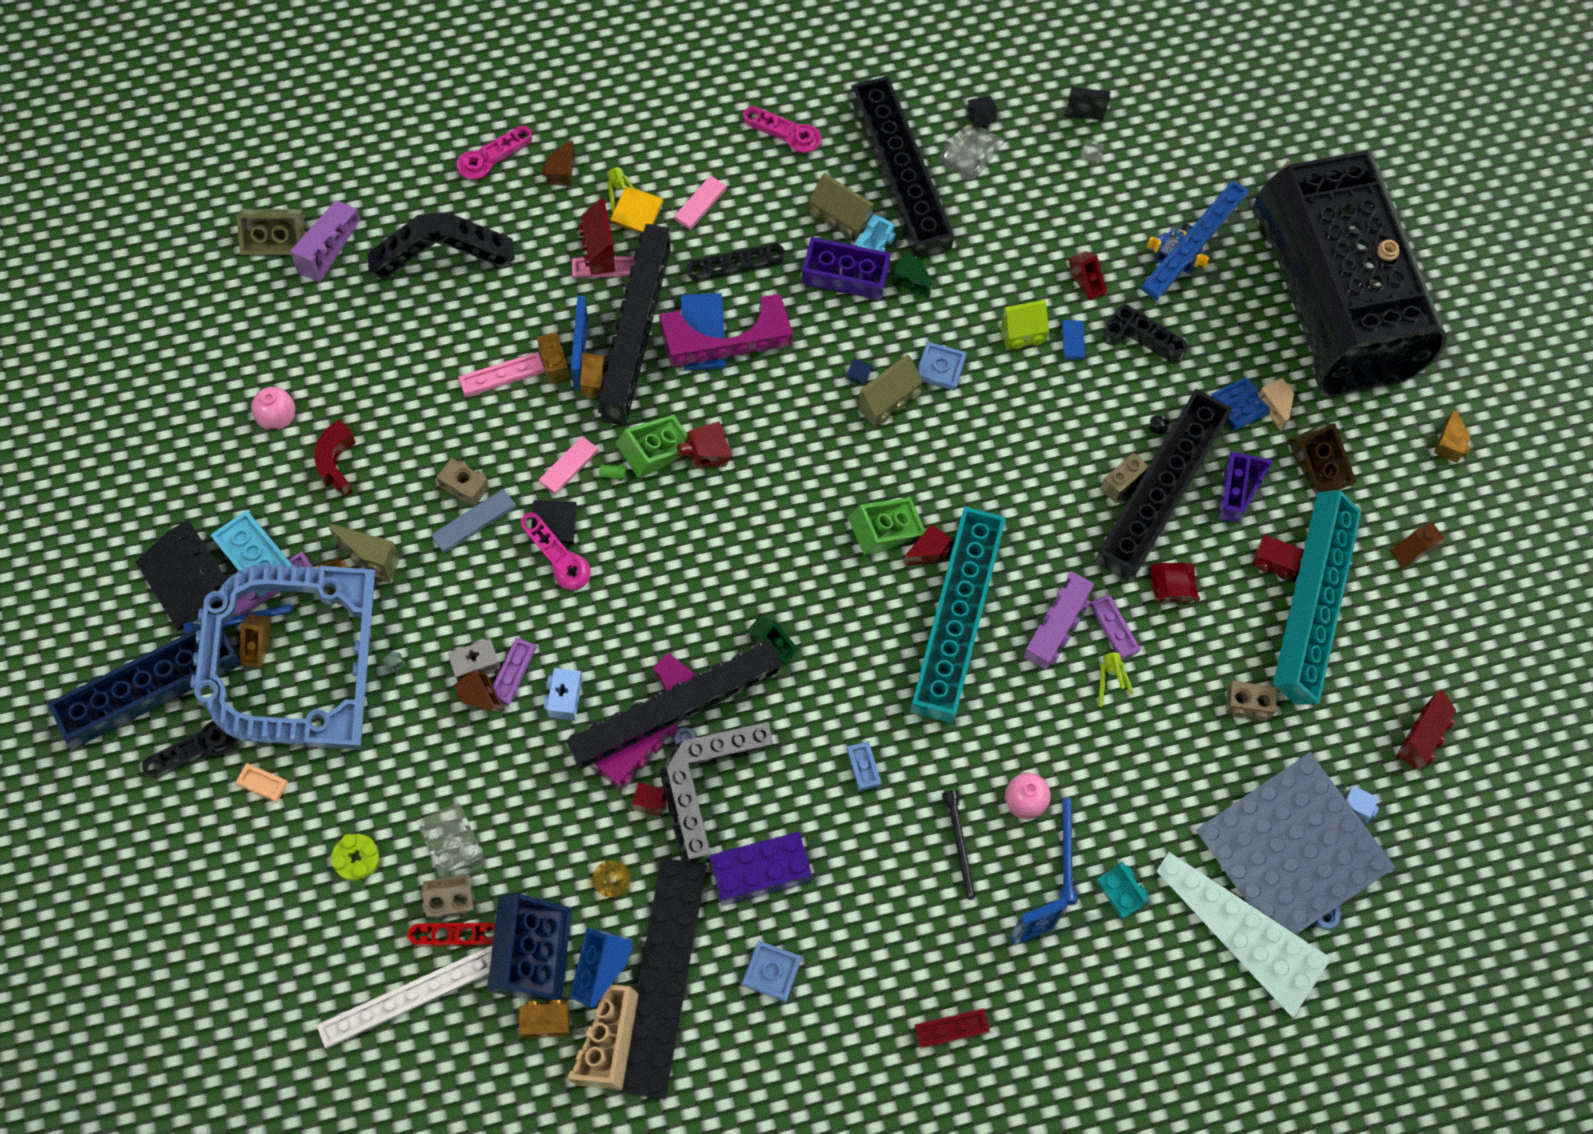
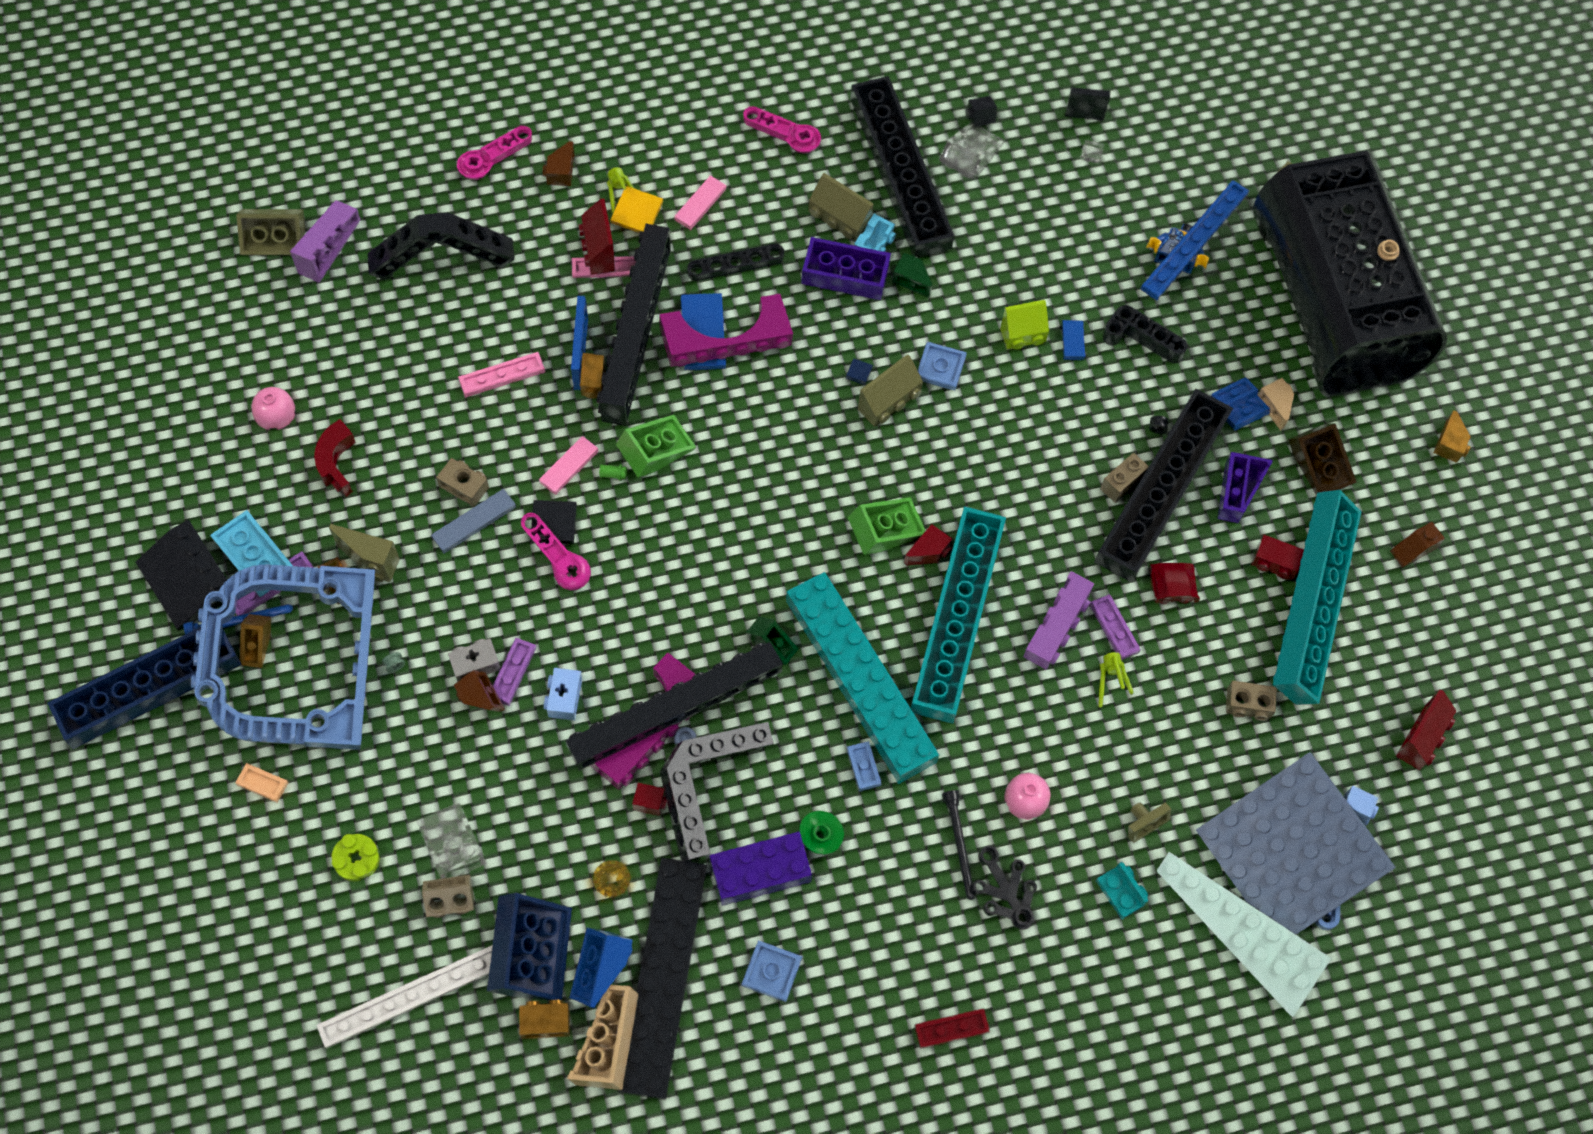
black beam [142,720,238,778] -> none
red beam [407,923,495,947] -> none
pearl gold brick [537,332,569,385] -> none
dark red torso [677,421,732,467] -> none
blue tile [1009,897,1069,945] -> none
blue piece [1059,797,1078,906] -> none
dark red slope [1068,251,1107,300] -> none
none -> teal brick [786,572,939,784]
none -> green dish [799,811,844,855]
none -> black plant [971,845,1037,930]
none -> olive tile [1128,802,1171,843]

